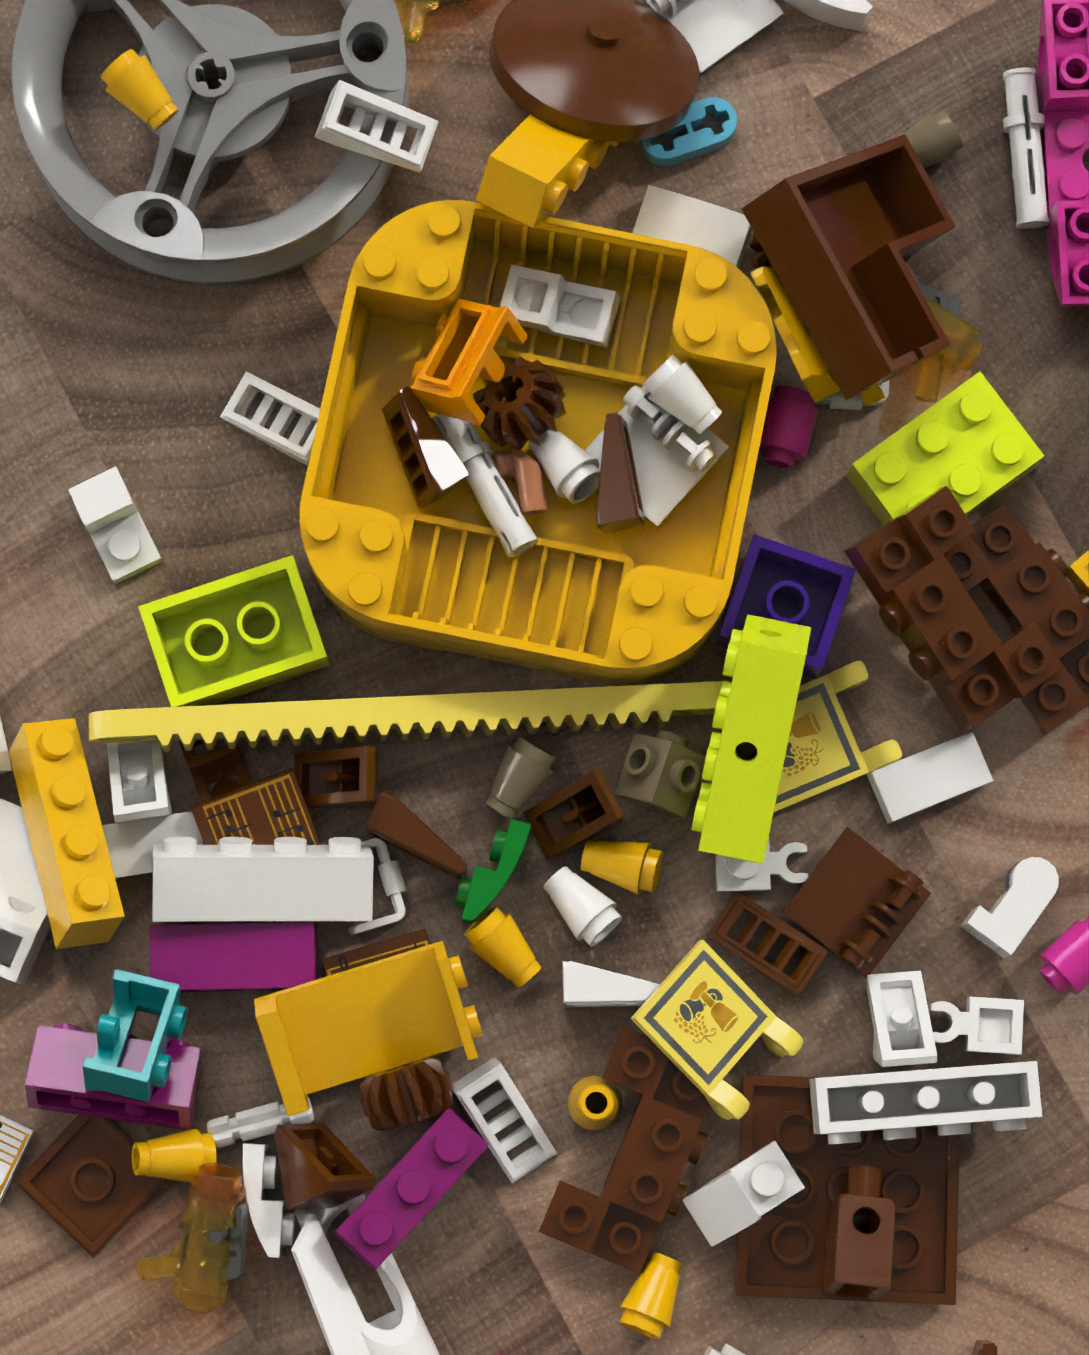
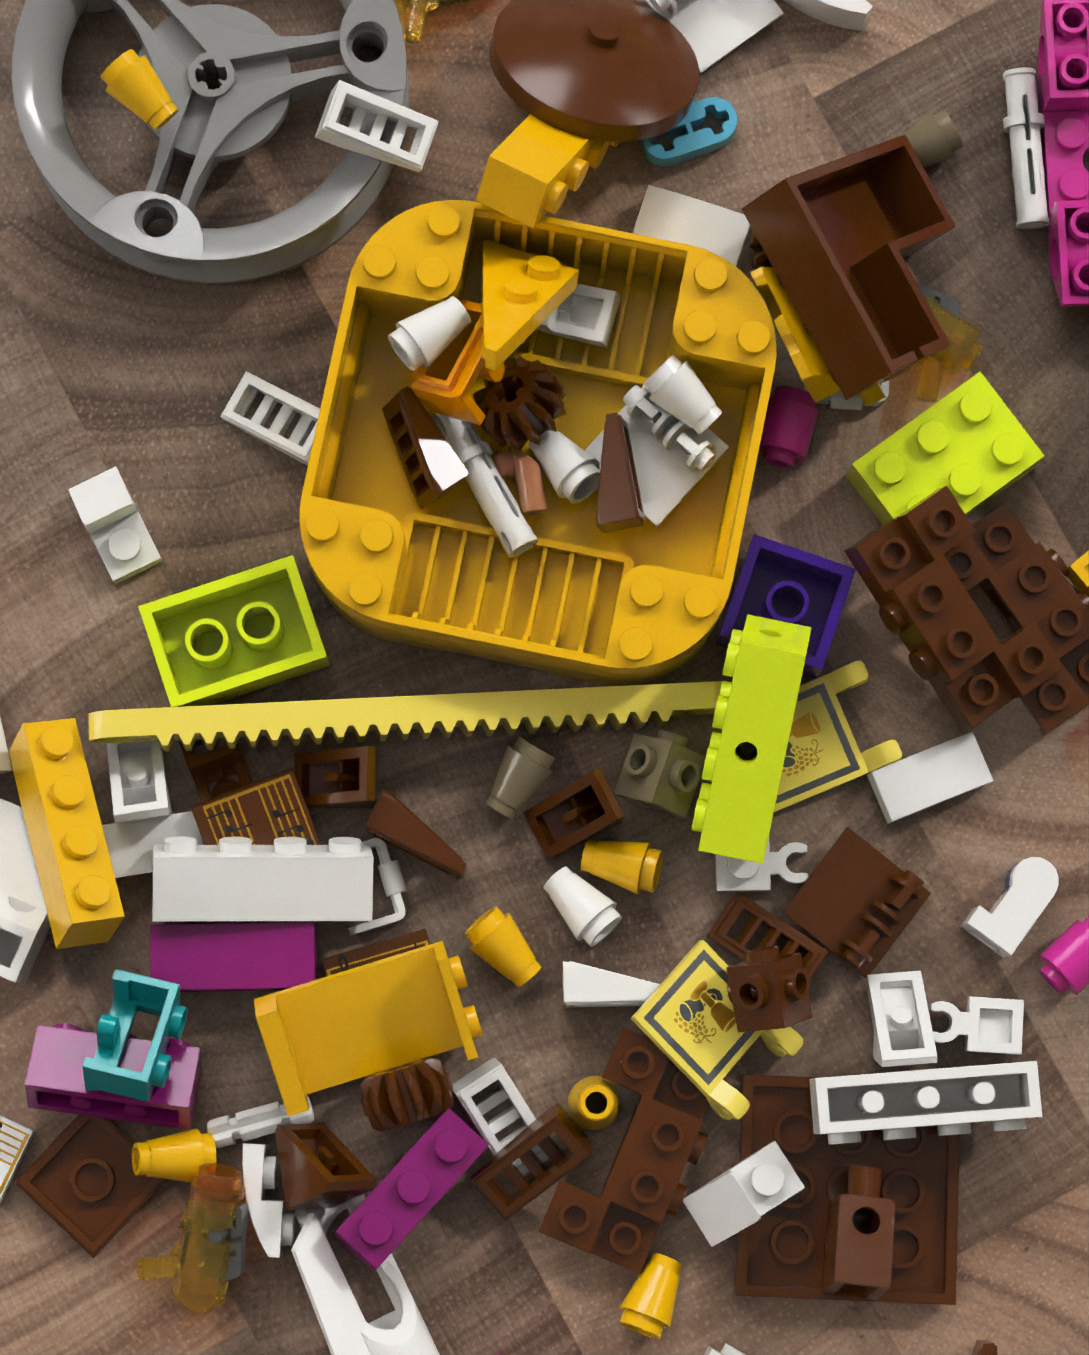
green slope [454,819,532,924] -> none
none -> white cone [388,296,471,371]
none -> reddish brown slope [471,1103,591,1221]
none -> yellow wing [481,239,579,371]
none -> reddish brown brick [726,946,812,1033]

